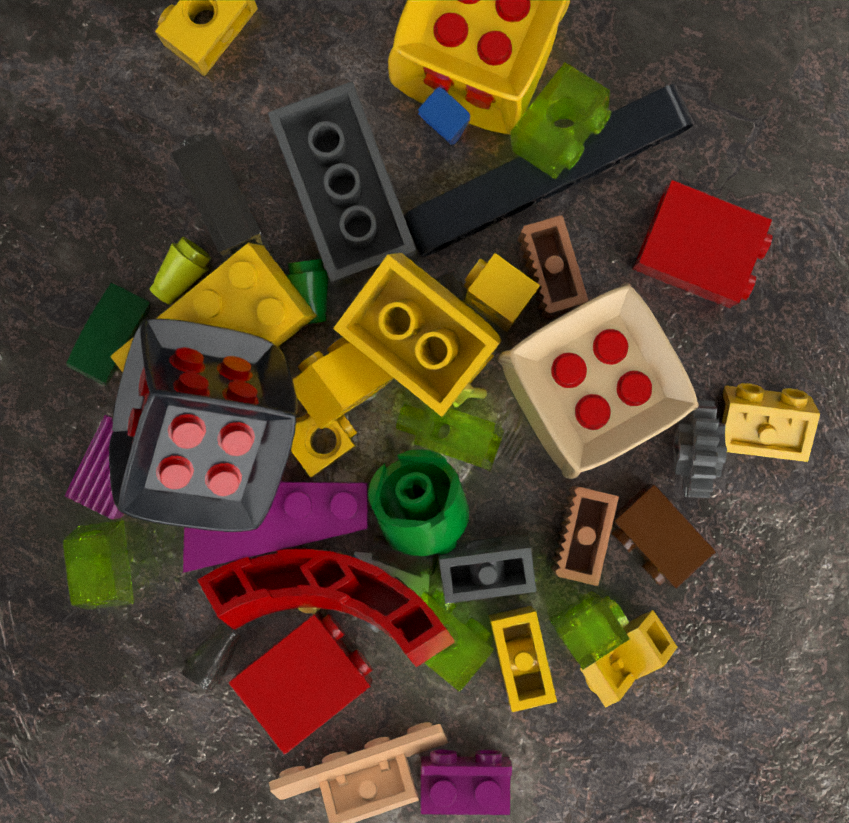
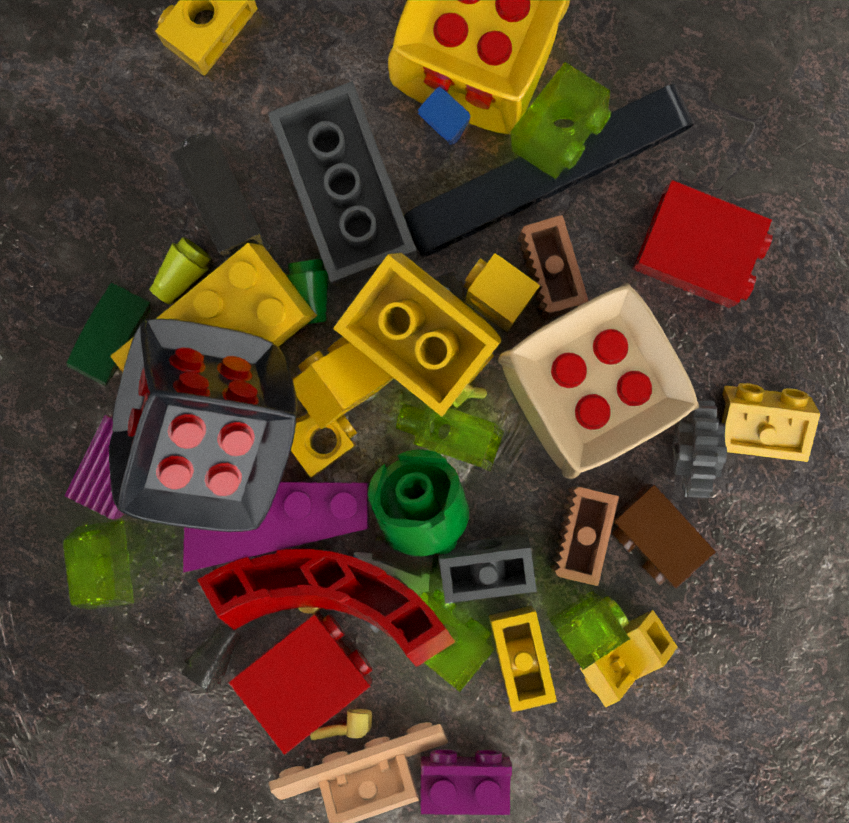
none -> light yellow hand [310,709,372,740]

